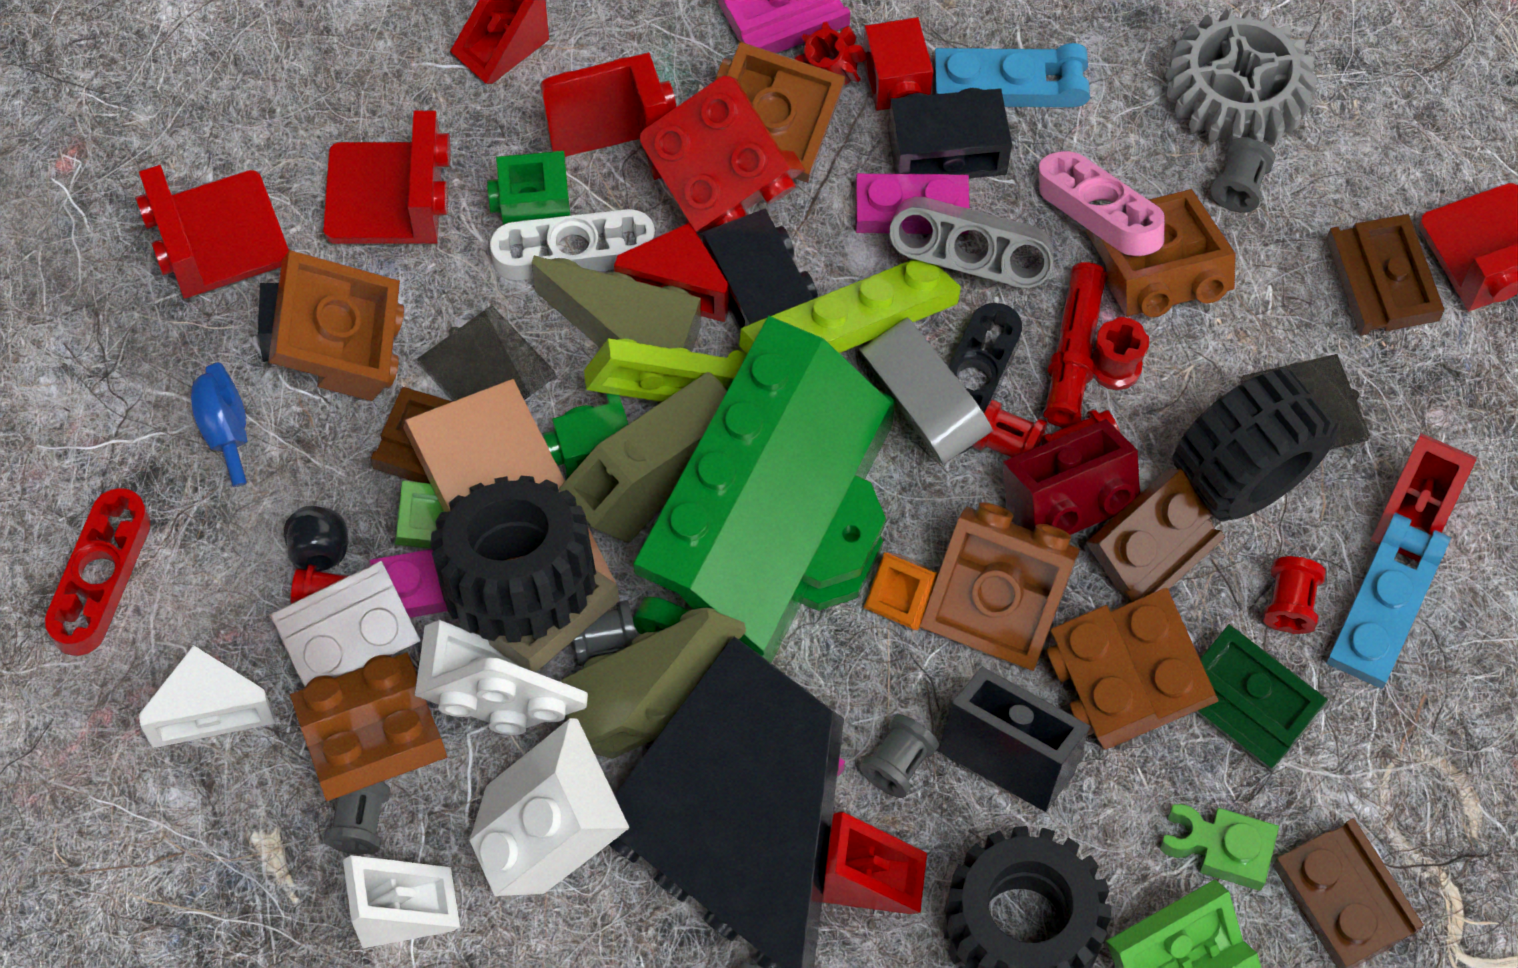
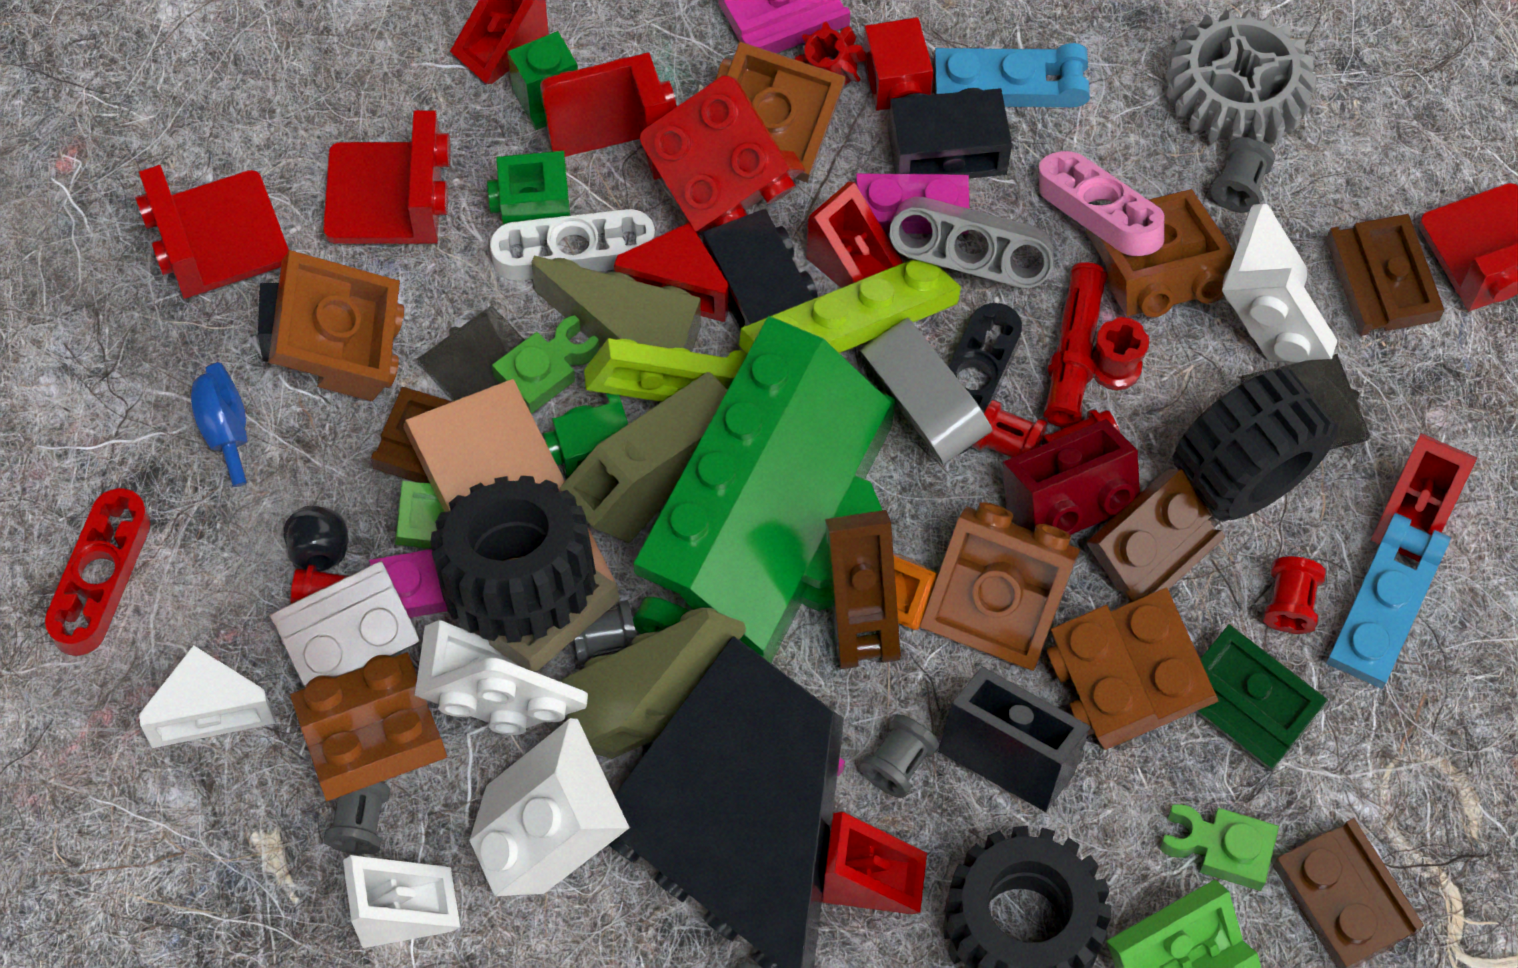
none -> bright green plate [492,315,599,414]
none -> green brick [508,31,578,131]
none -> red slope [806,182,903,288]
none -> reddish brown plate [825,510,901,670]
none -> white bracket [1222,204,1338,362]

